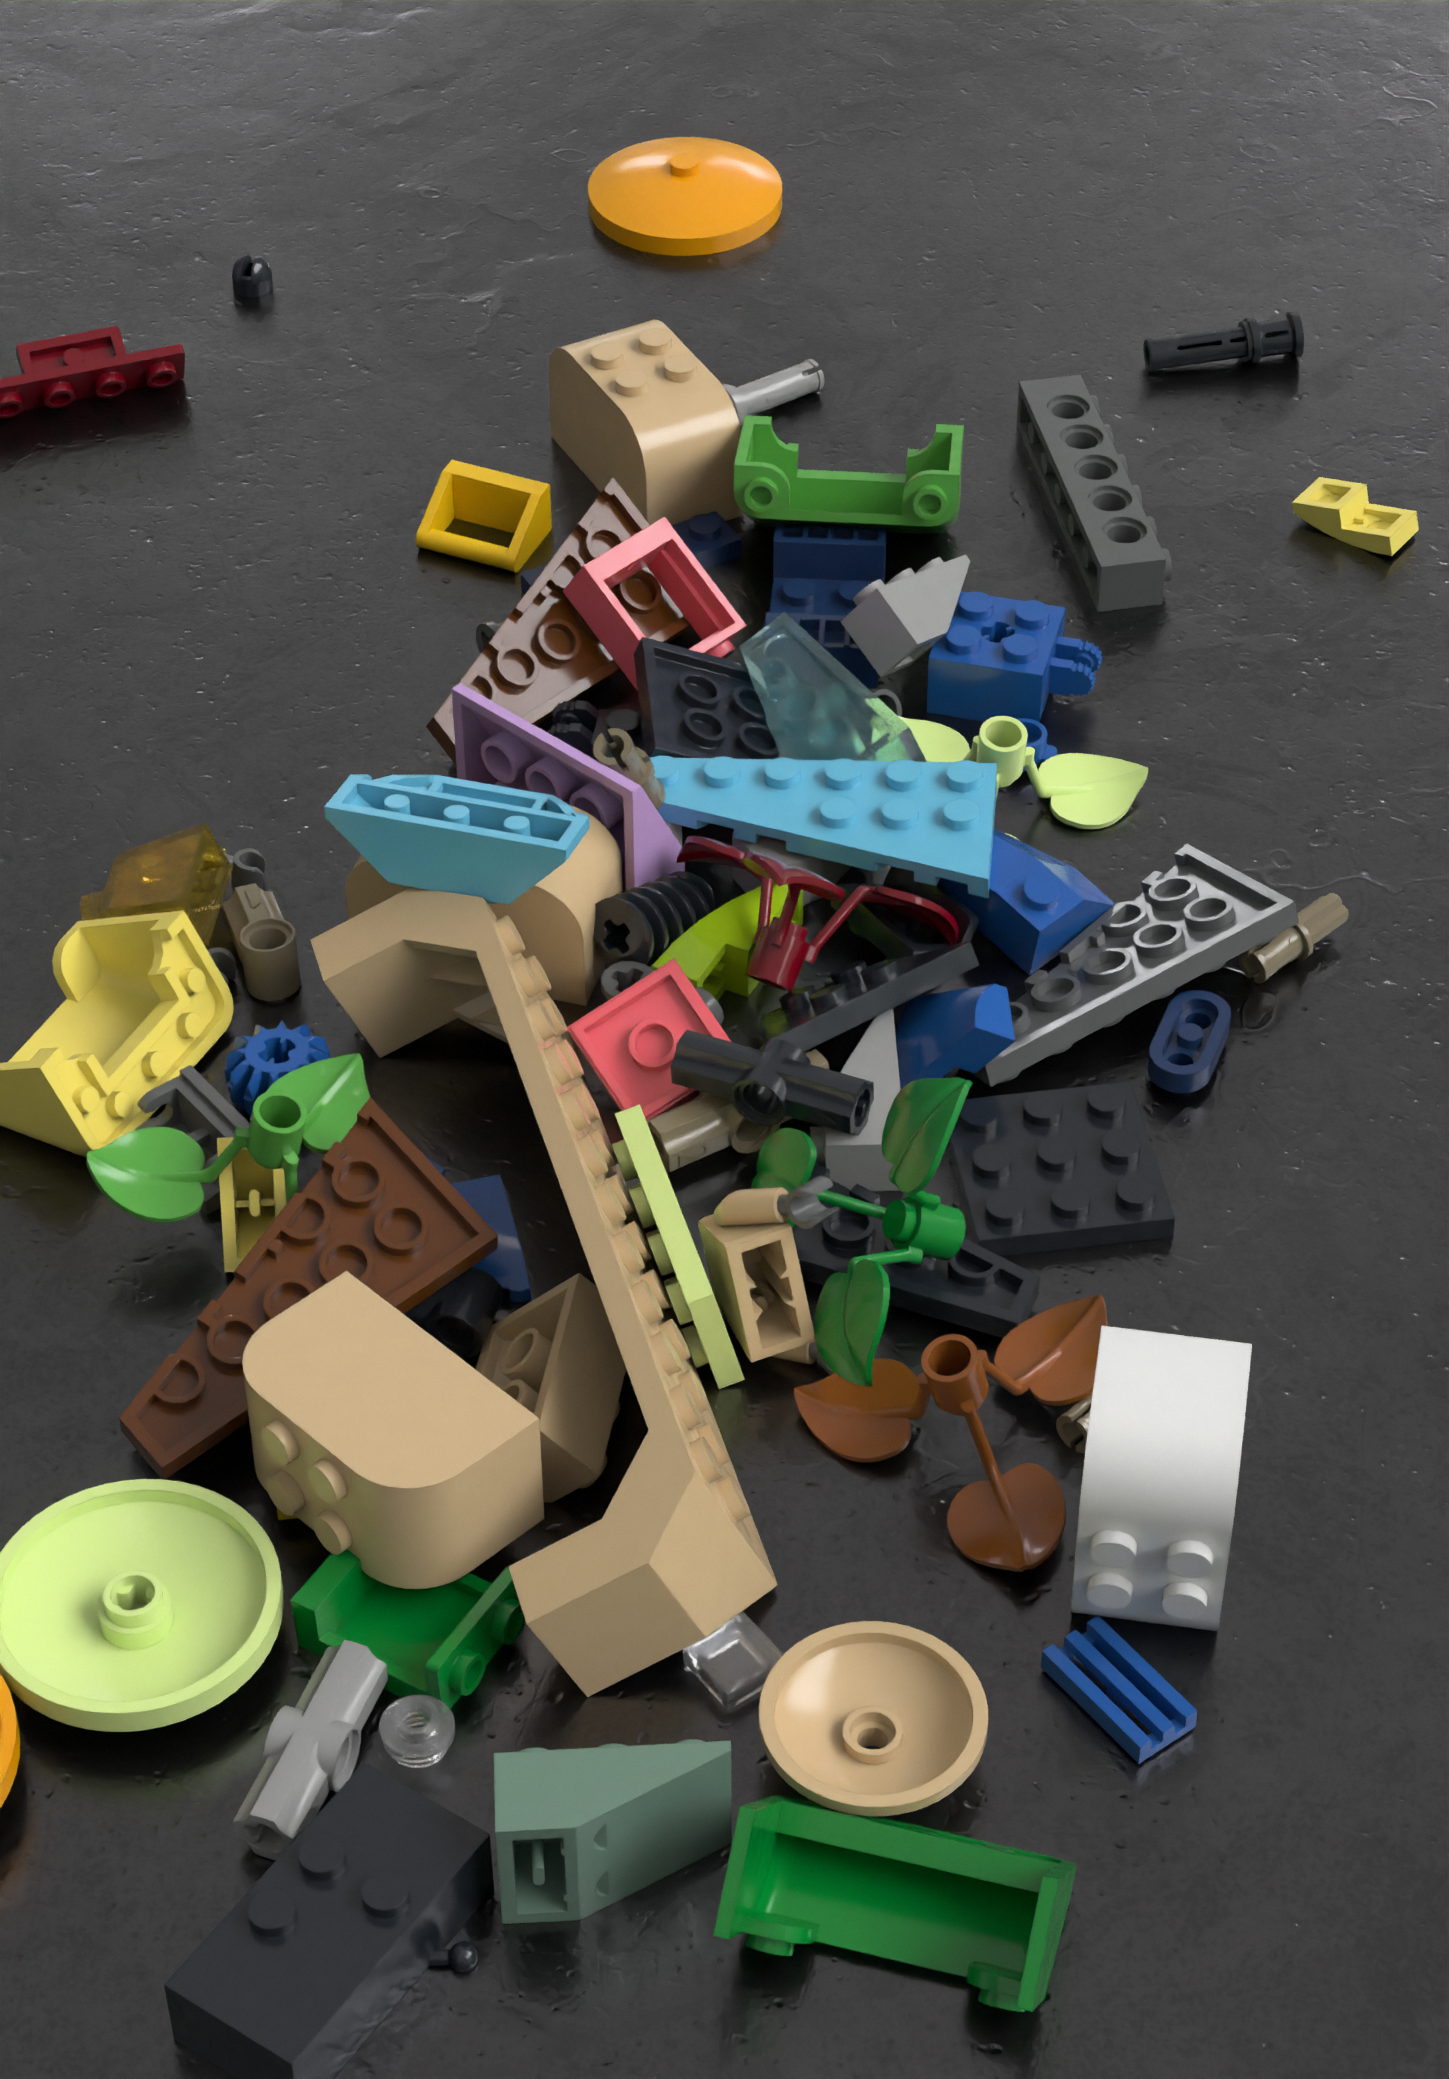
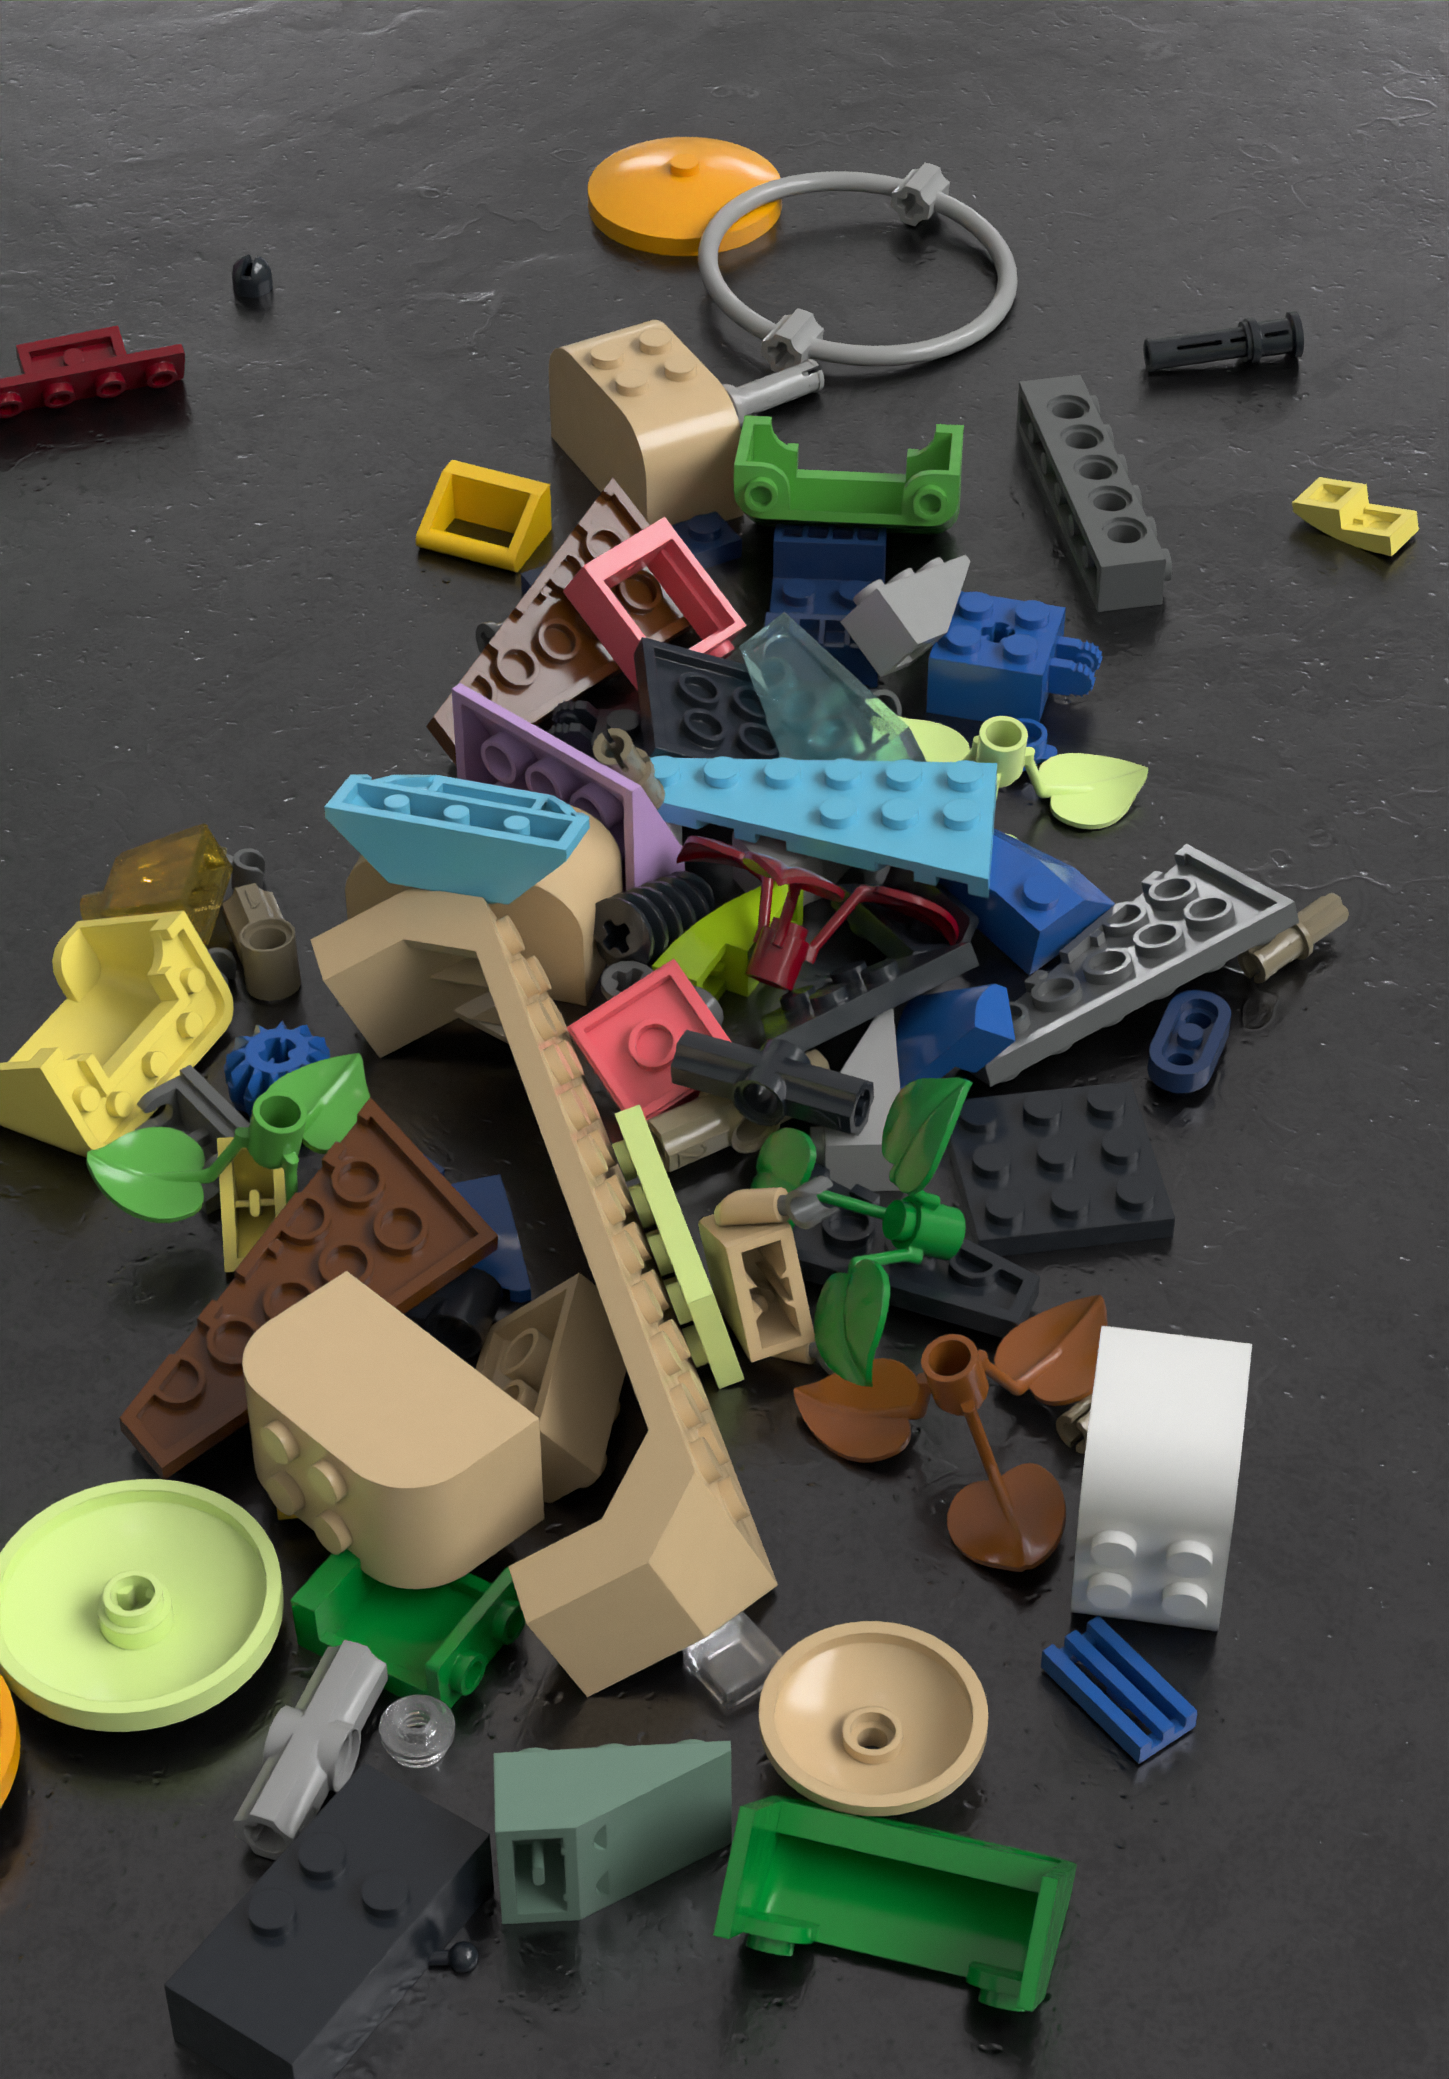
none -> light grey piece [698,162,1018,372]

